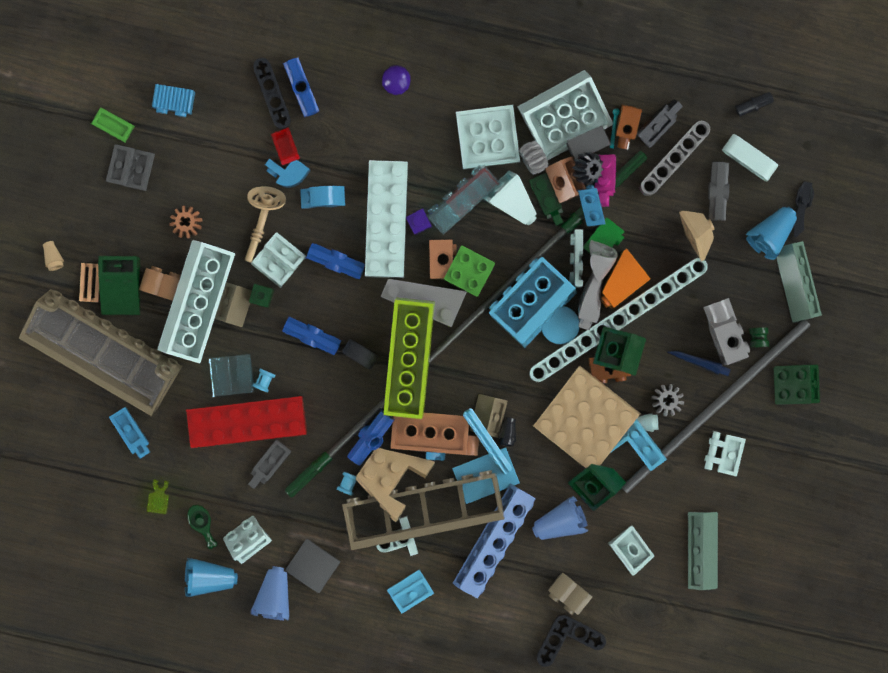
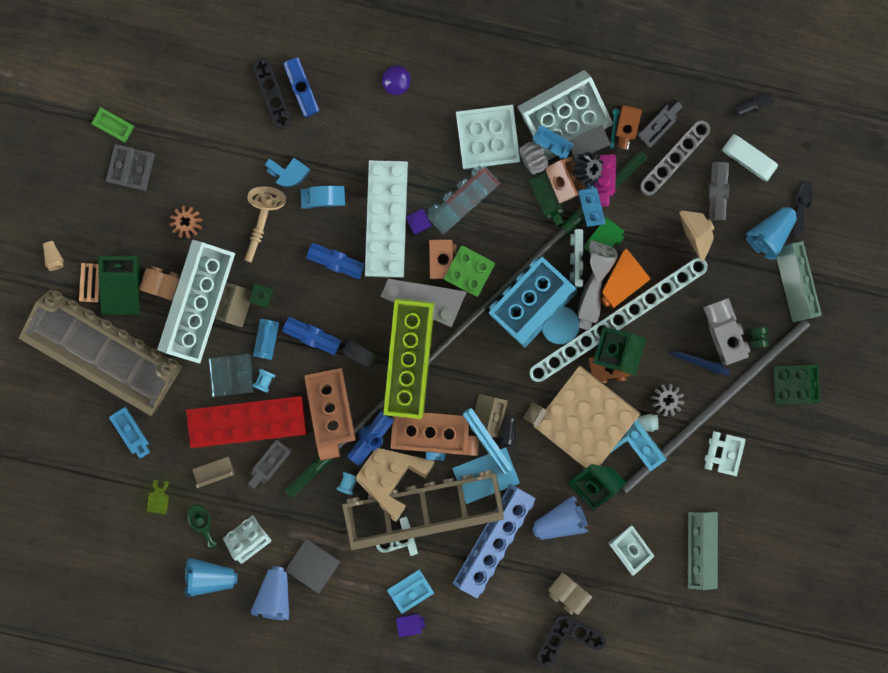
dark azure brick [152,84,195,117] -> none
light aqua slope [251,232,306,288] -> none
red tile [271,127,300,165] -> none
light aqua slope [482,171,536,225] -> none
none -> dark tan panel [192,456,235,488]
none -> dark azure hinge [253,319,279,360]
none -> nougat hinge [304,368,355,461]
none -> dark purple brick [396,612,425,637]
none -> dark tan tile [523,402,547,427]
none -> dark azure hinge [532,125,574,159]

